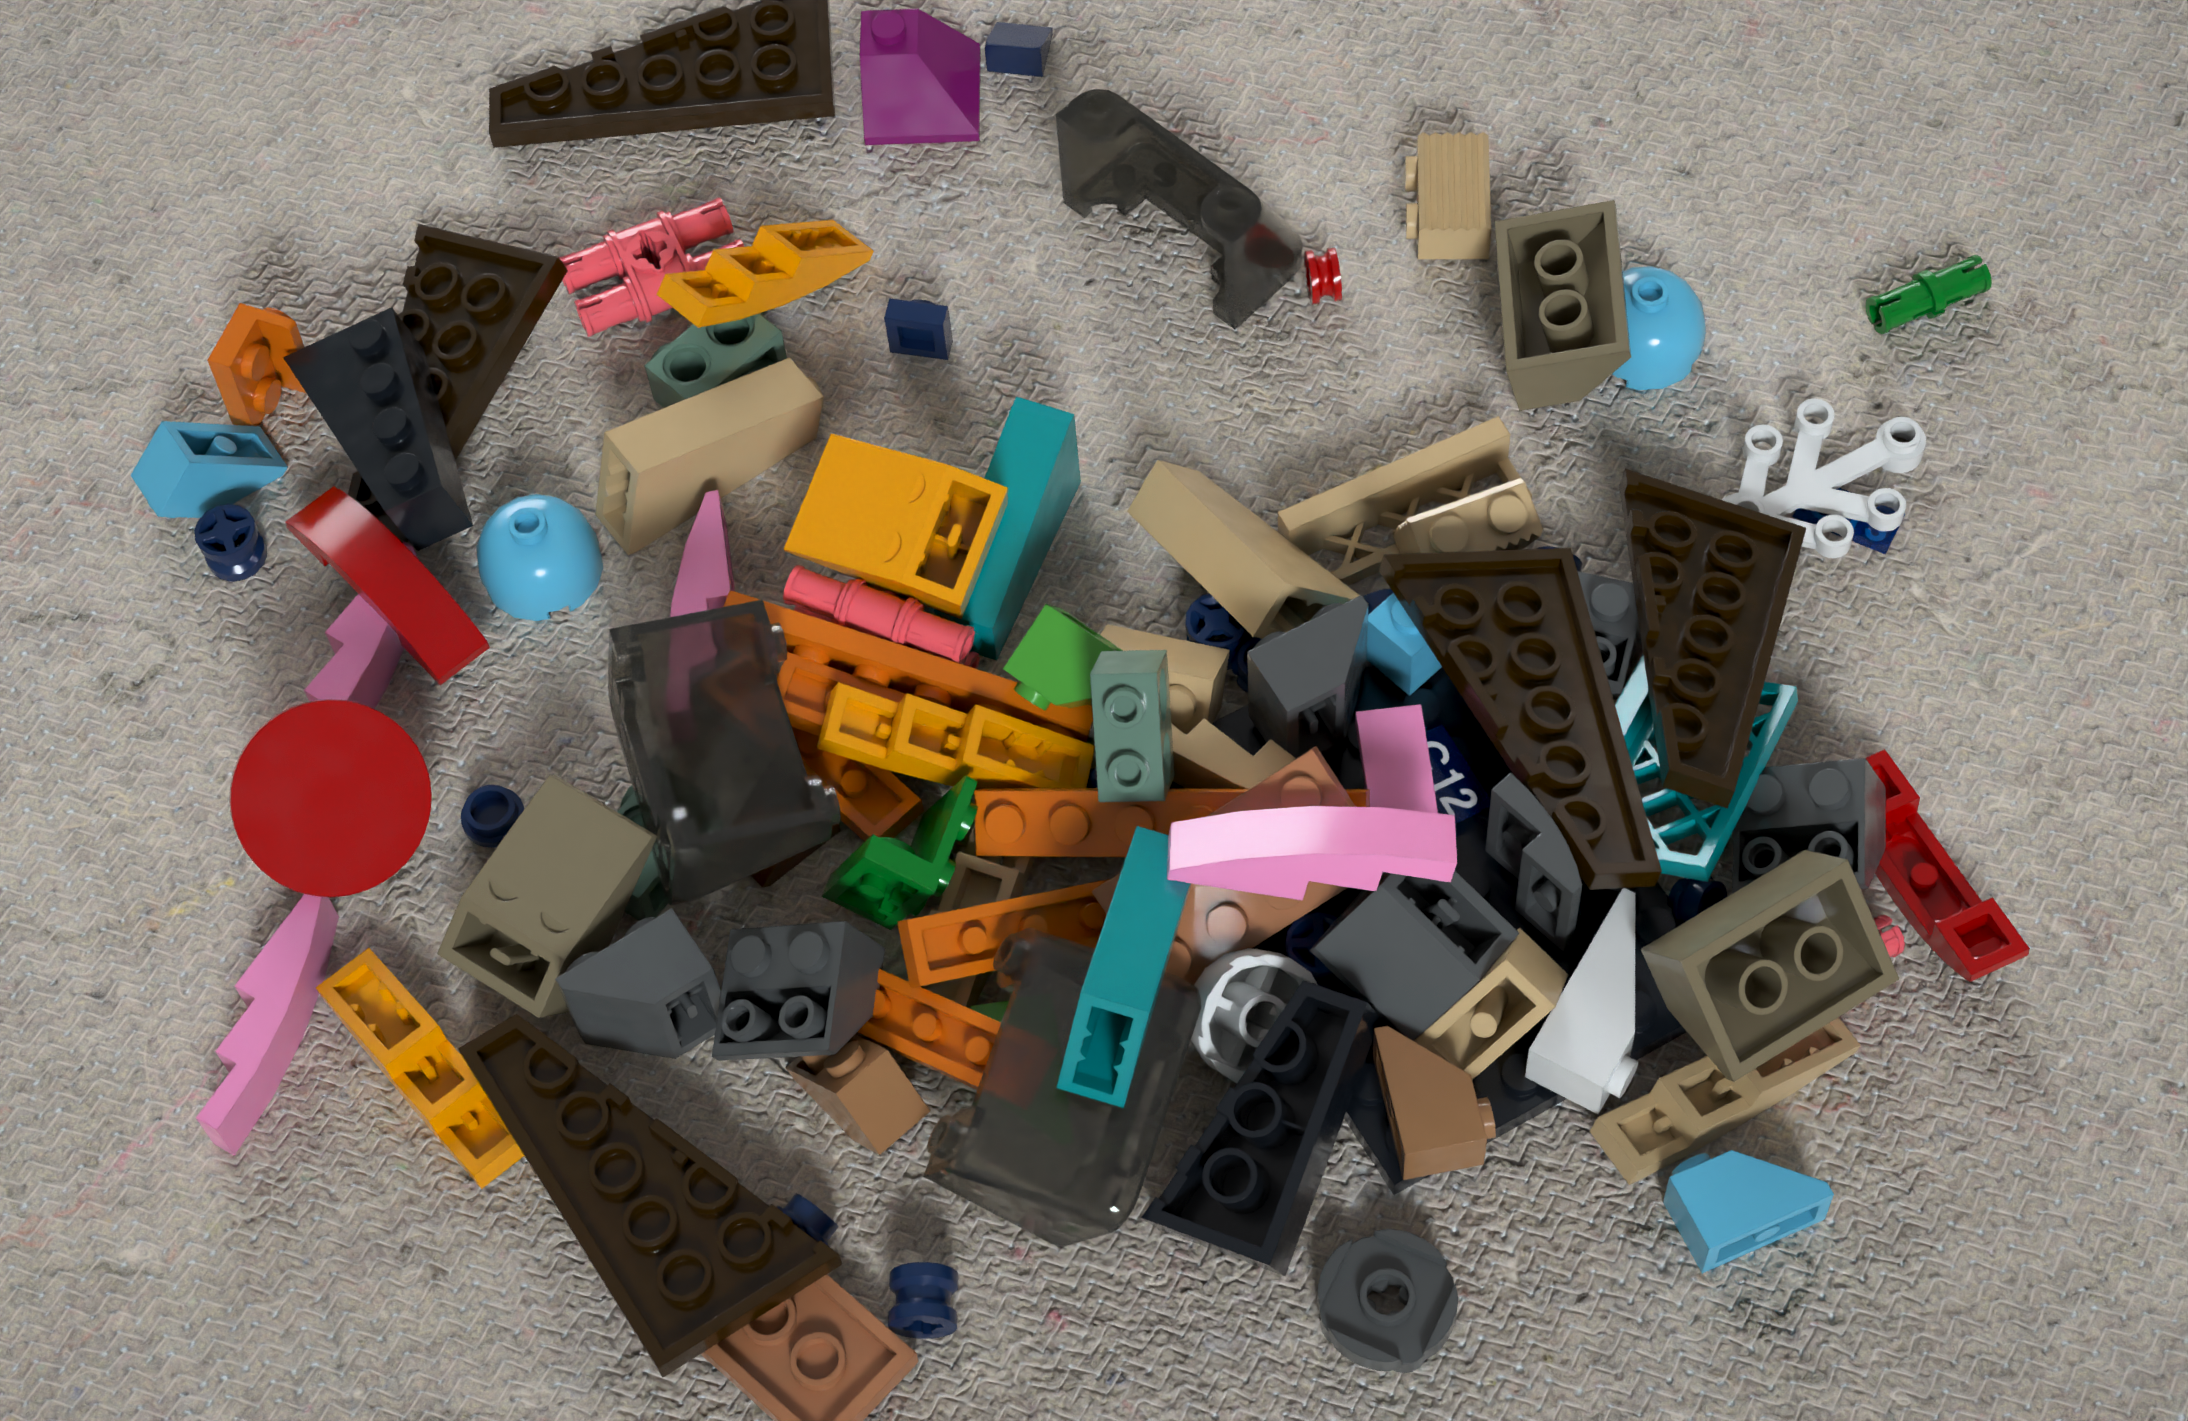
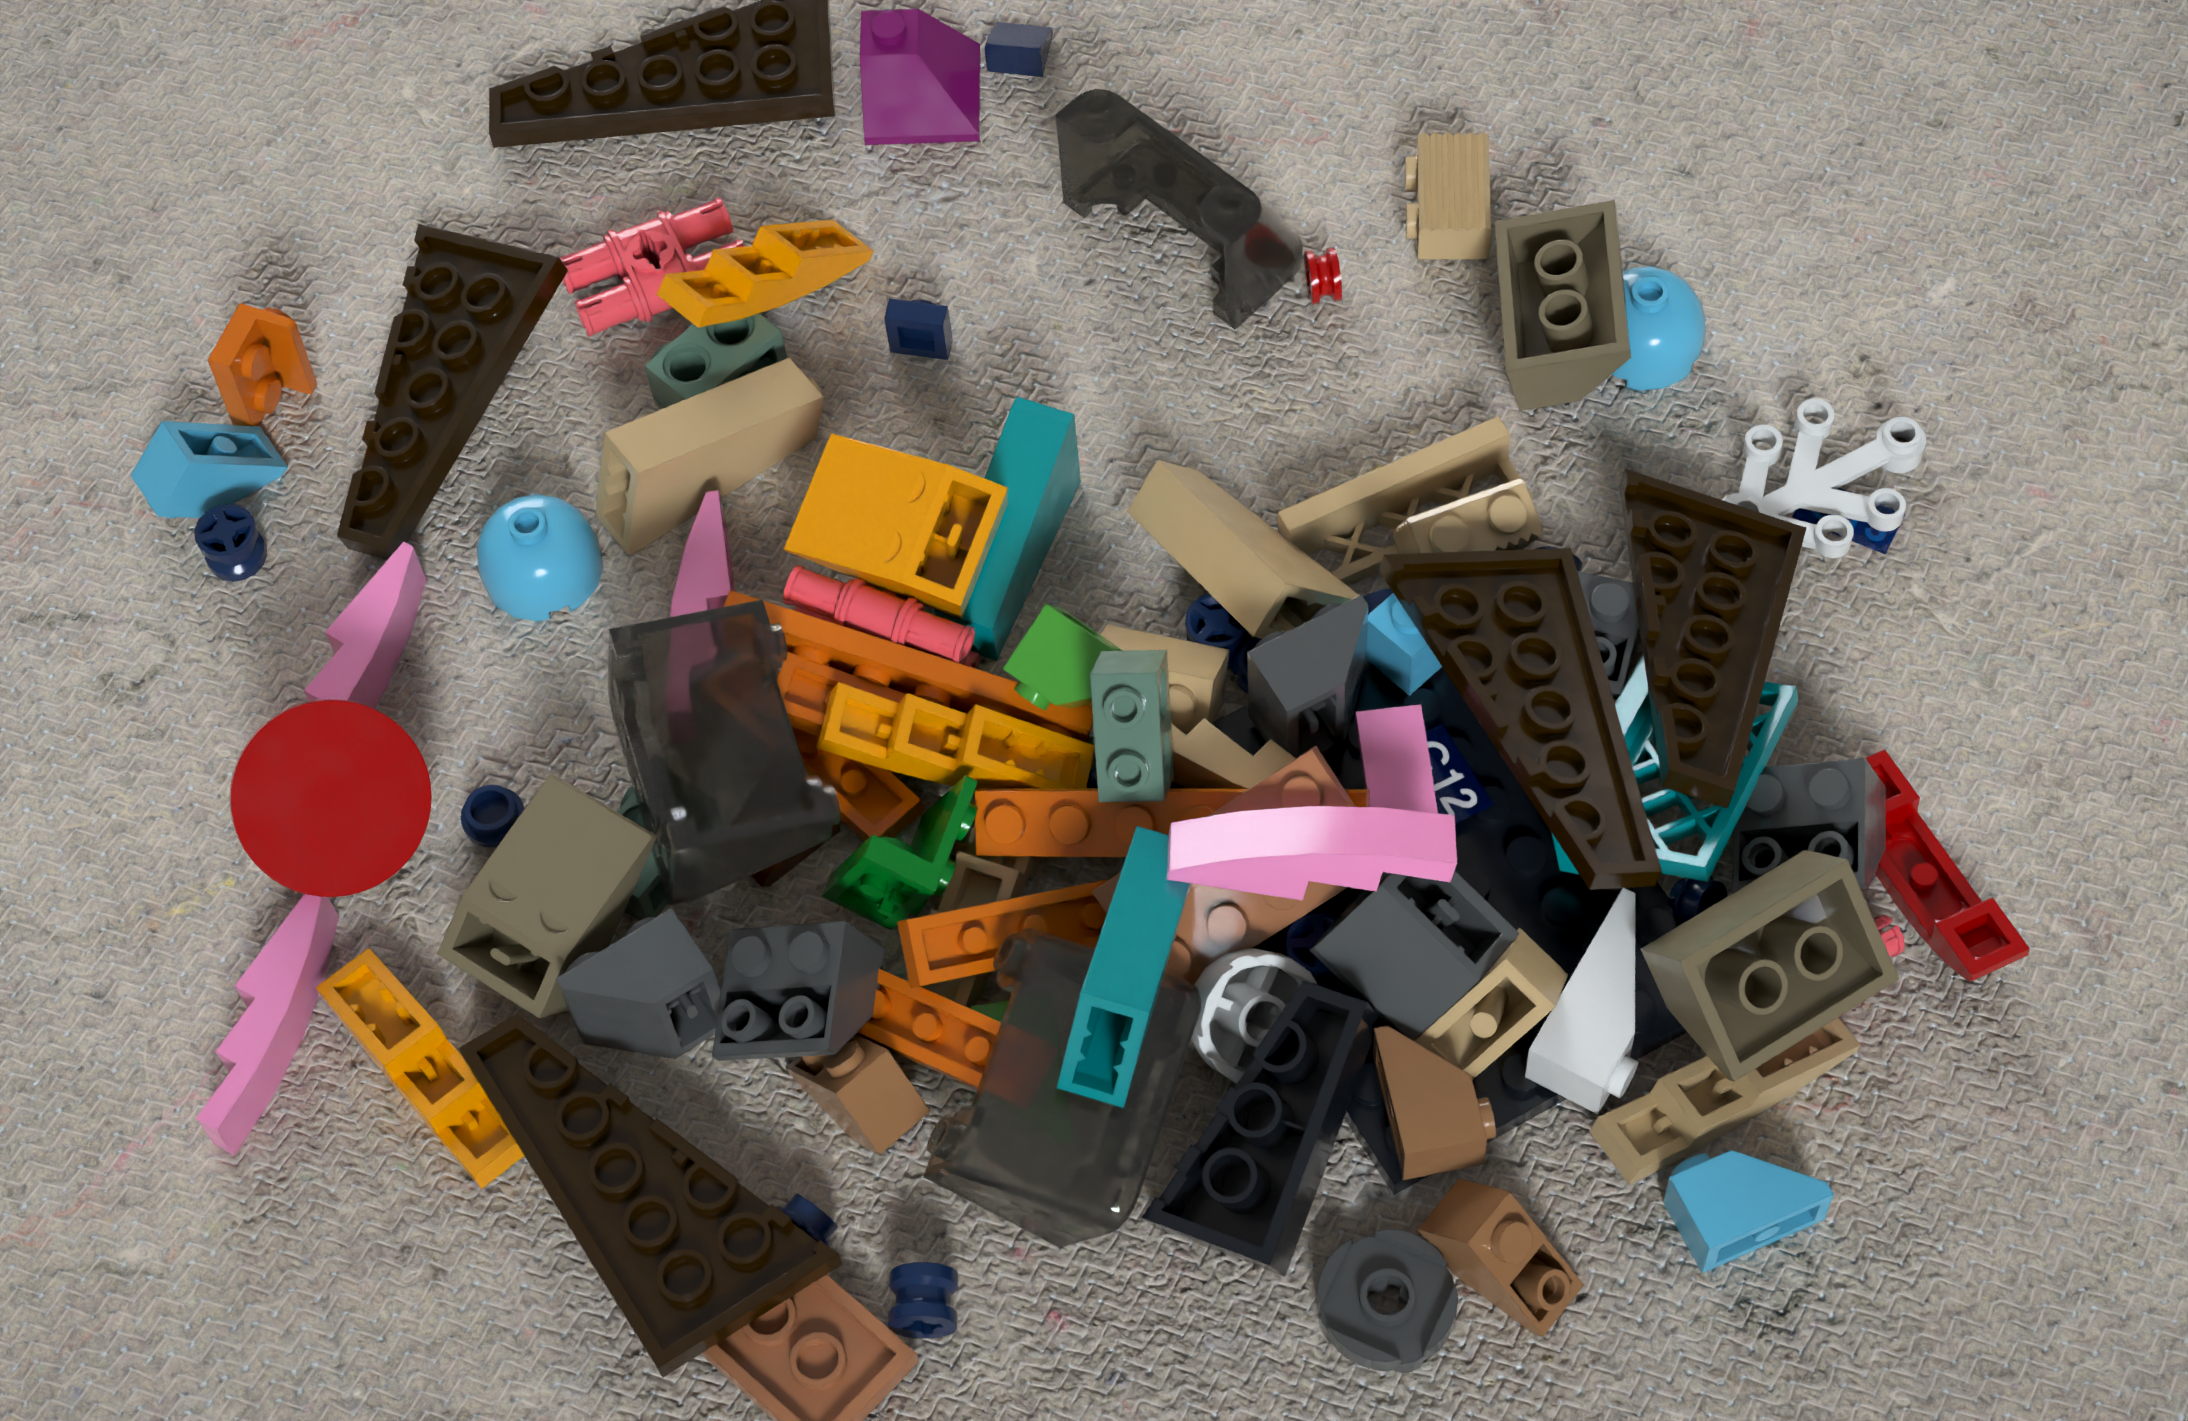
black wedge [283,307,473,551] -> none
red slope [285,486,490,685] -> none
dark grey slope [1485,773,1582,953] -> none
green pin [1865,255,1992,334] -> none
none -> medium nougat slope [1417,1178,1584,1337]

